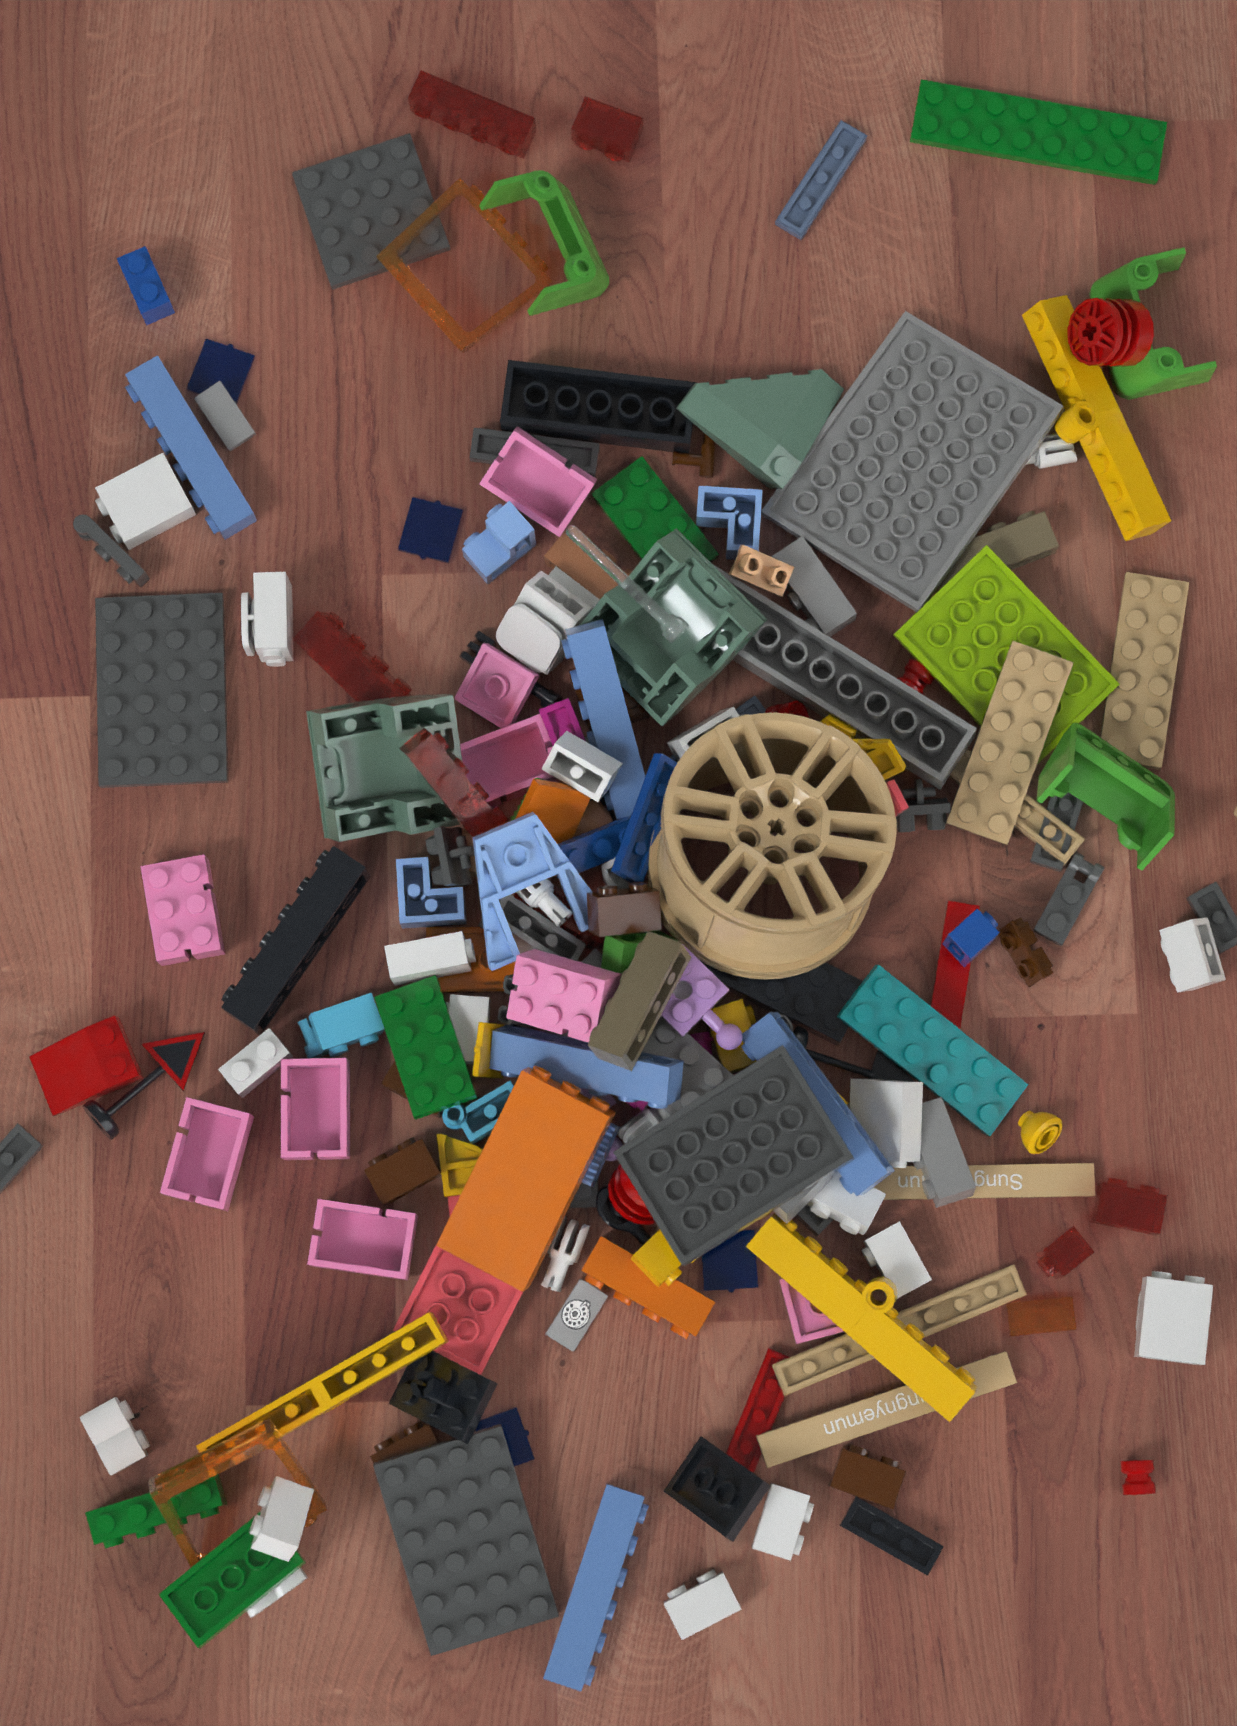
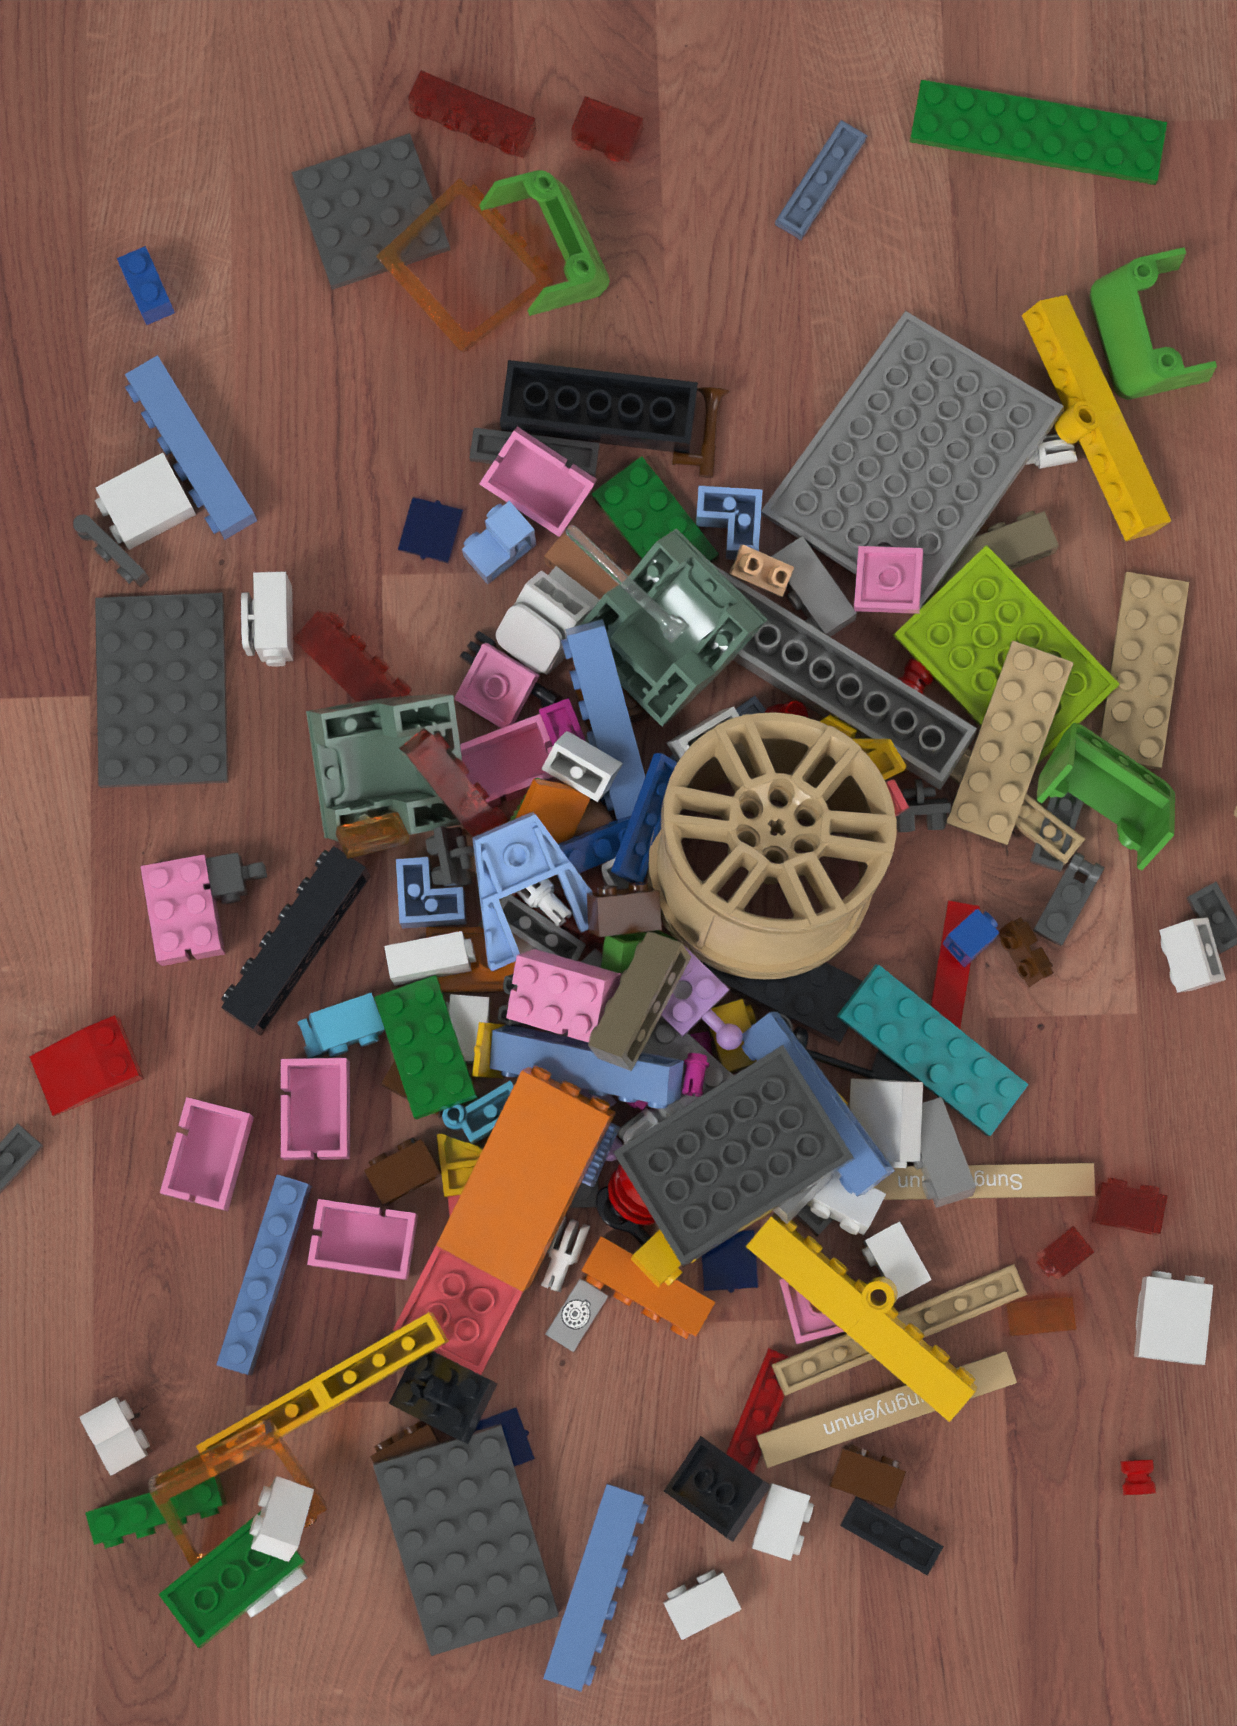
black piece [82,1032,205,1140] -> none
clear blue piece [187,339,255,405] -> none
light grey tile [194,381,256,452] -> none
white brick [218,1028,293,1098] -> none
sand green slope [676,369,844,489] -> none
yellow brick [1018,1110,1062,1154] -> none
red wheel [1067,298,1154,367] -> none
none -> dark grey brick [206,853,267,904]
none -> medium blue brick [216,1174,312,1375]
none -> clear orange plate [336,812,409,859]
none -> dark pink pin [682,1053,710,1097]
none -> bright pink plate [854,546,924,614]

